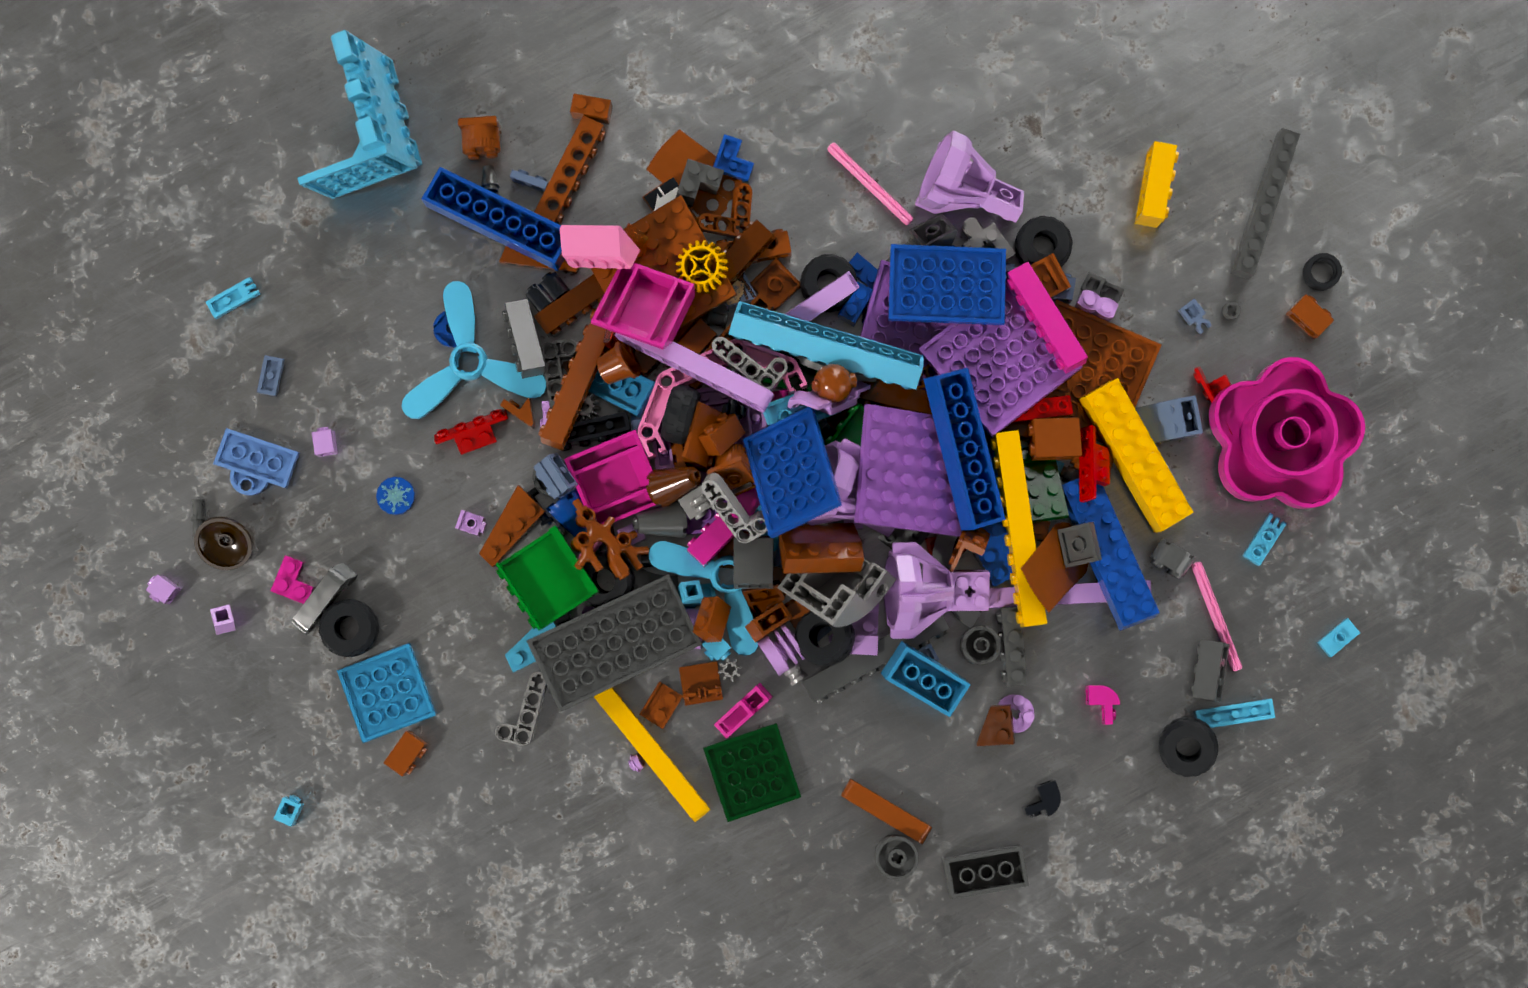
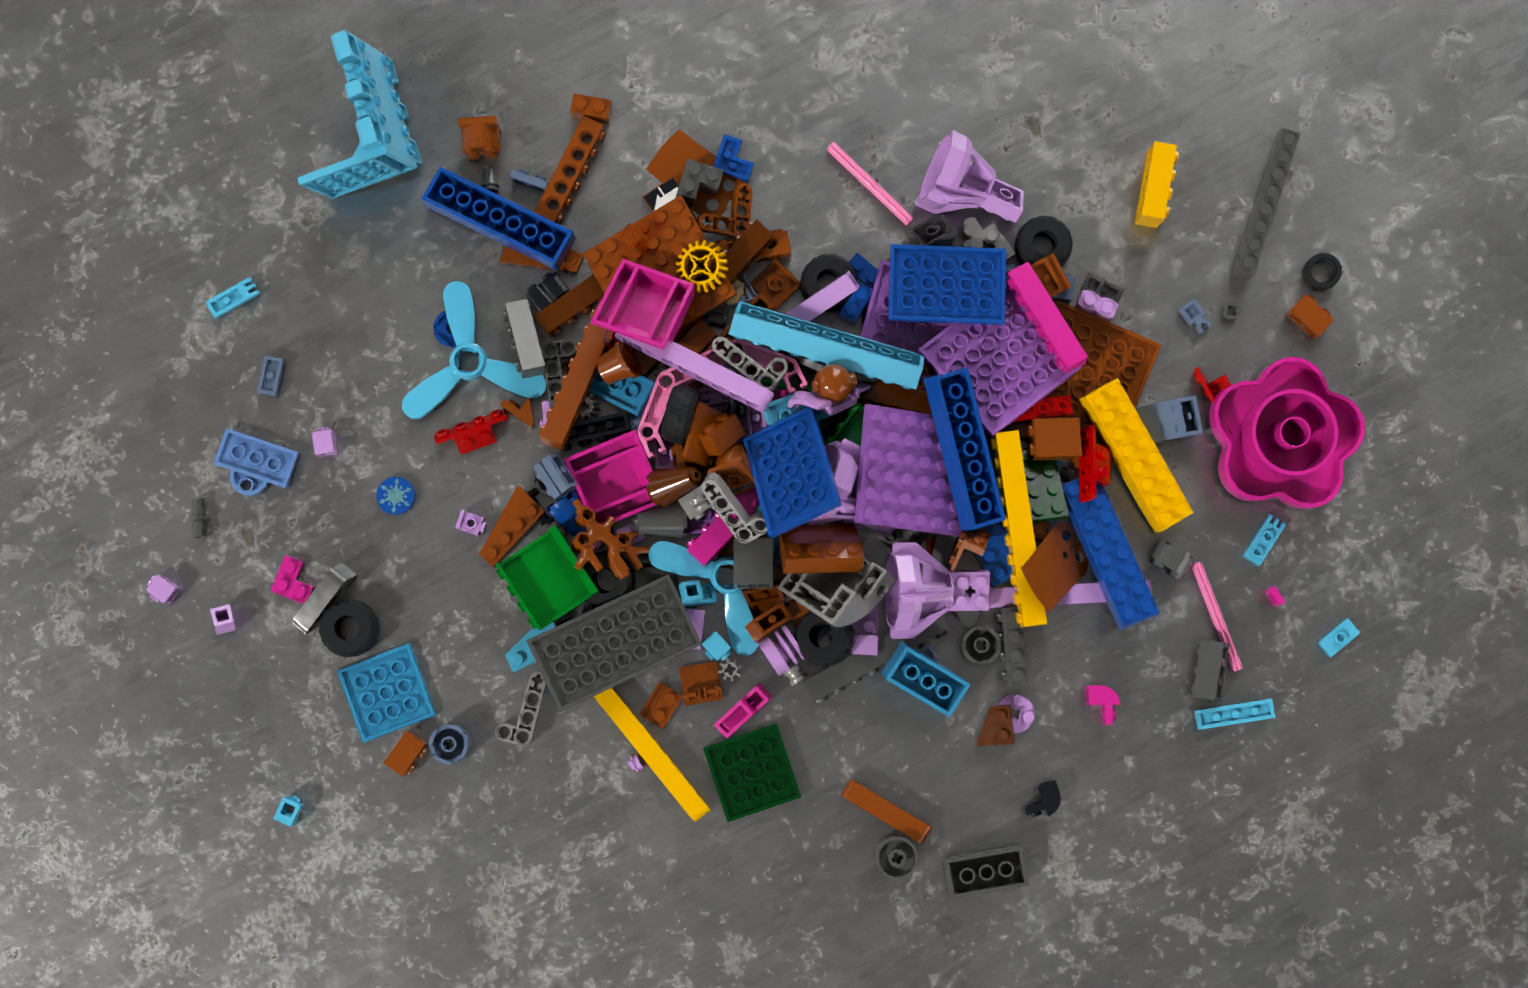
dark brown dish [194,517,253,570] -> none
bright pink slope [560,225,640,269] -> none
dark orange brick [693,596,731,643] -> none
dark grey plate [1057,522,1102,568] -> none
black tyre [1159,717,1219,777] -> none
none -> sand blue brick [429,724,472,764]
none -> dark pink tile [1264,586,1286,606]

